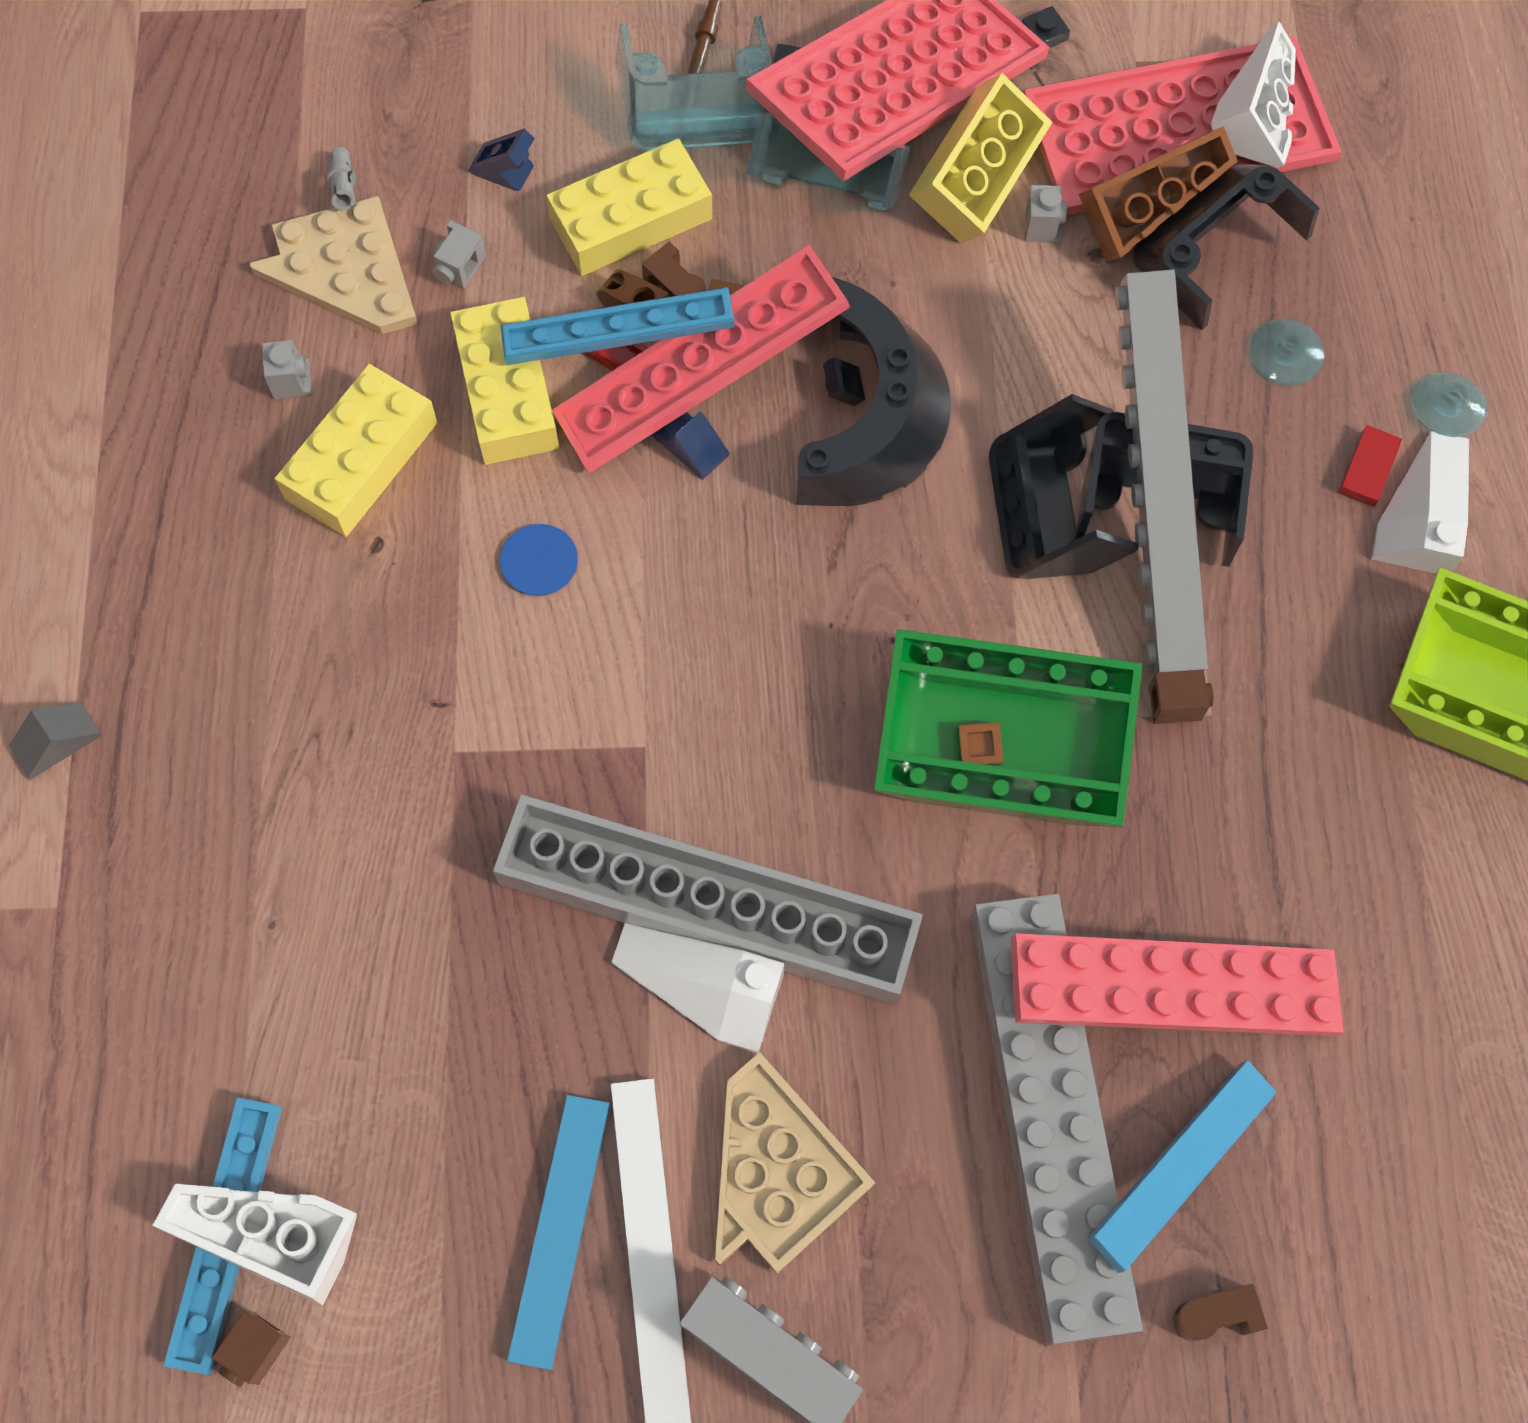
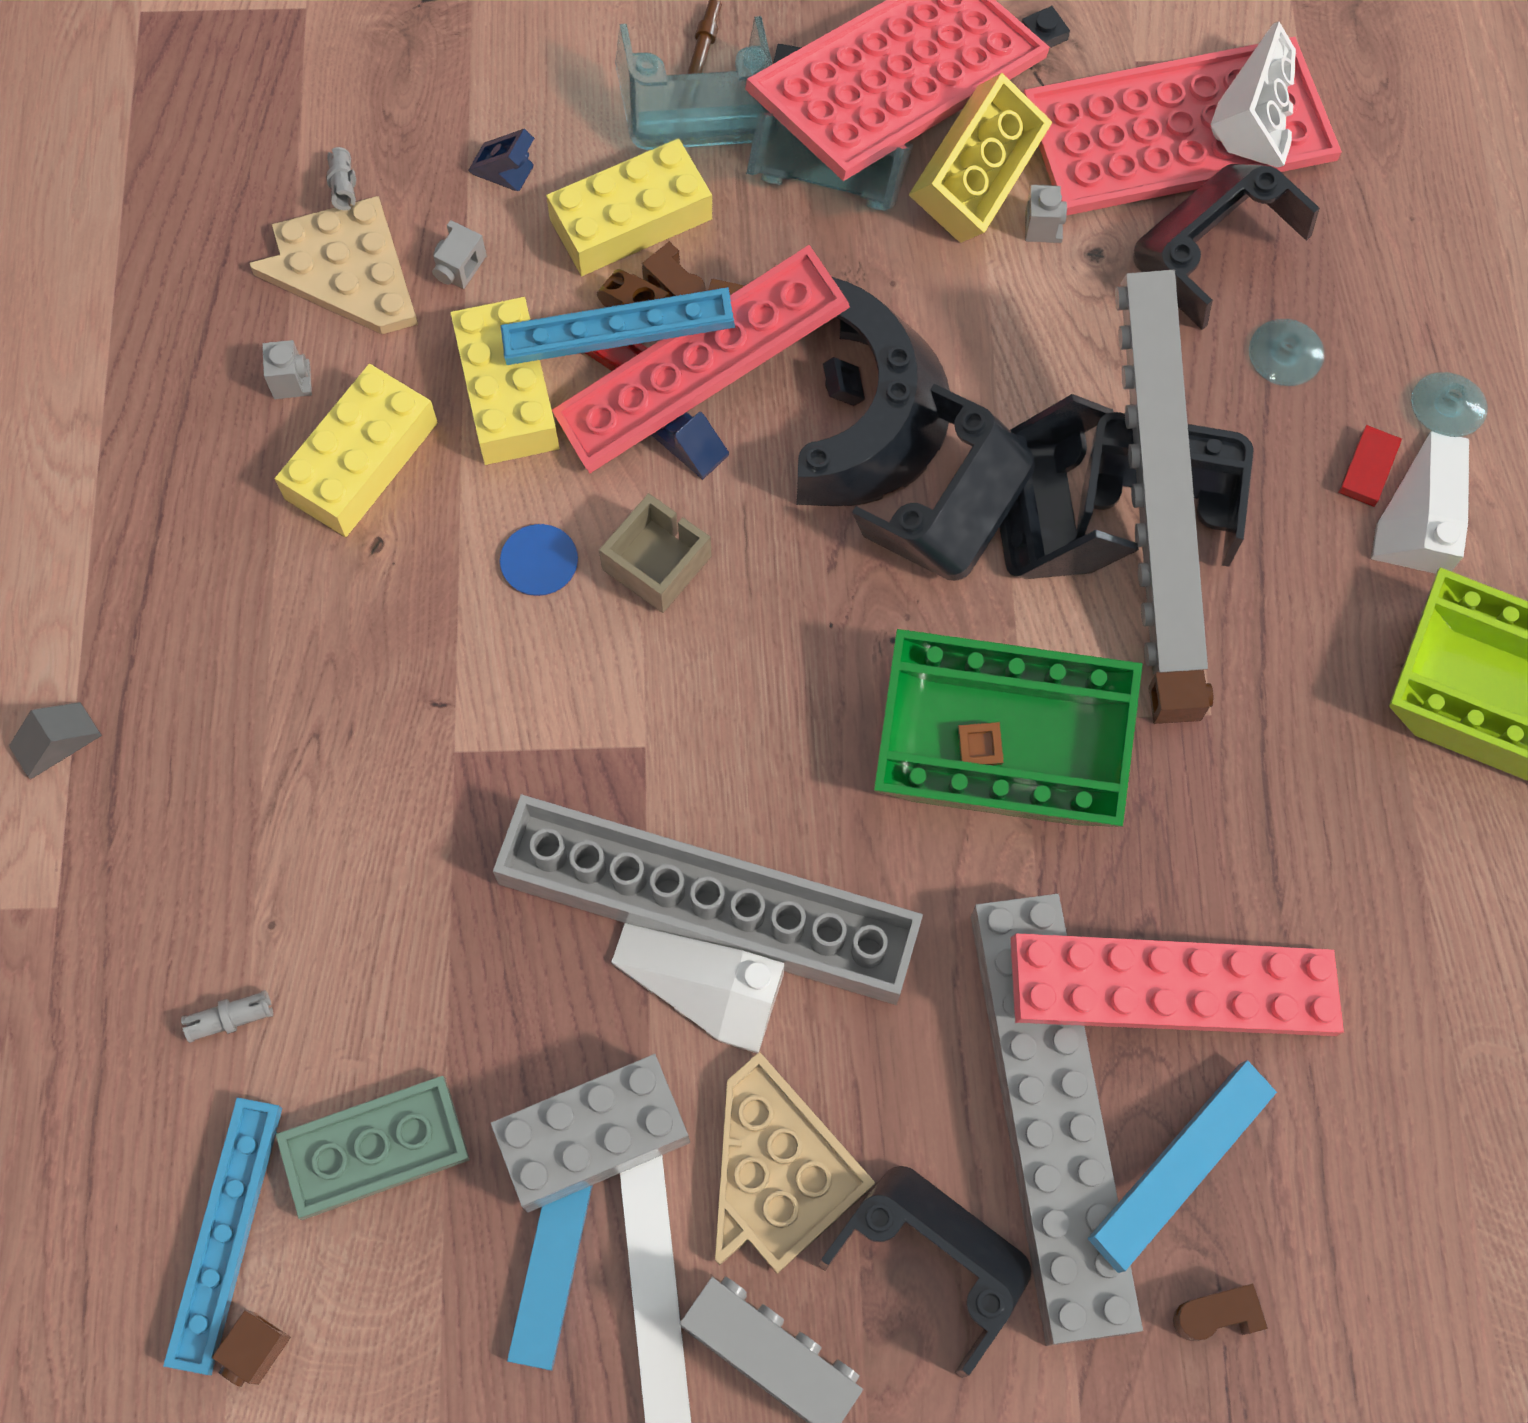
white wedge [153,1184,357,1306] -> none
dark orange wedge [1078,126,1238,262] -> none
none -> light grey pin [181,990,274,1043]
none -> sand green plate [276,1076,470,1220]
none -> light grey brick [491,1054,690,1213]
none -> dark tan piece [599,493,712,613]
none -> black windscreen [819,1166,1032,1378]
none -> black windscreen [852,384,1035,581]

